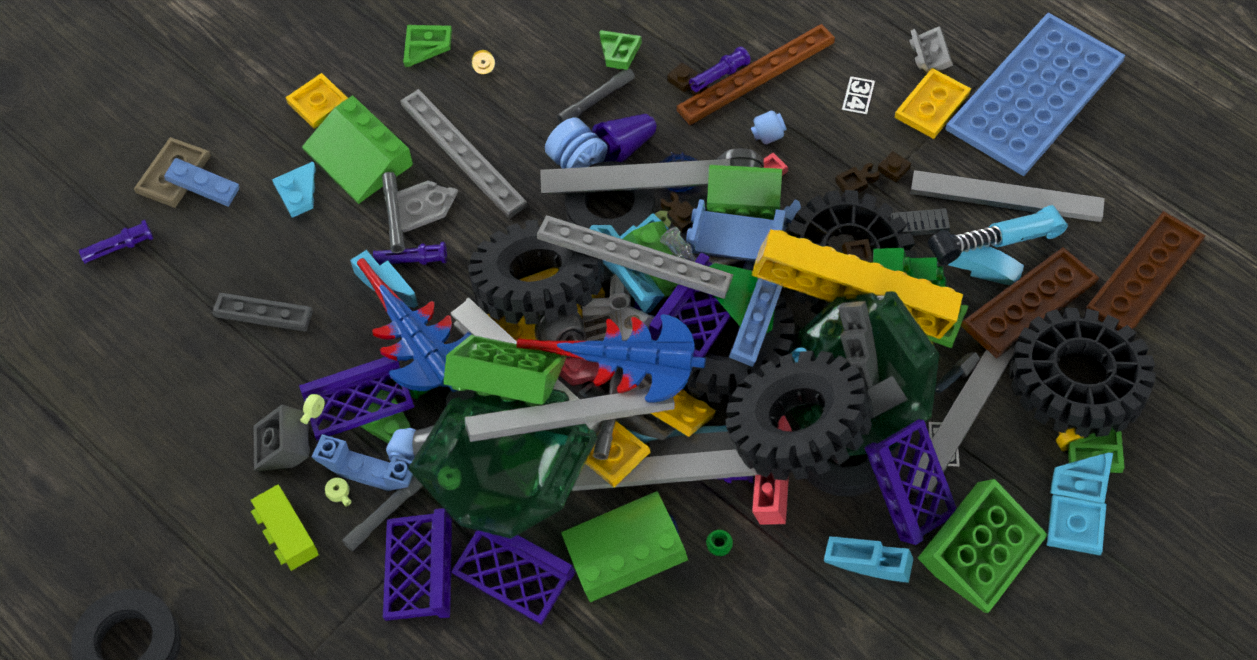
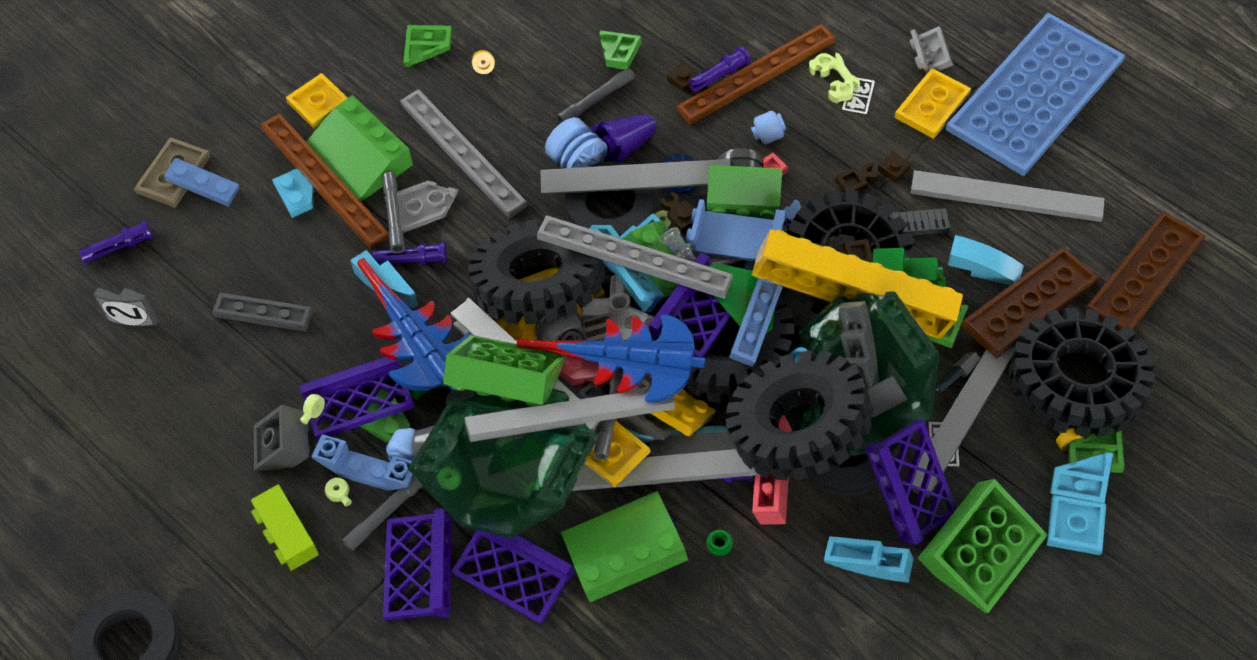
piece [927,205,1068,265] -> none
none -> slope [93,287,159,326]
none -> dark orange tile [261,114,389,250]
none -> yellowish green helmet [809,53,860,104]

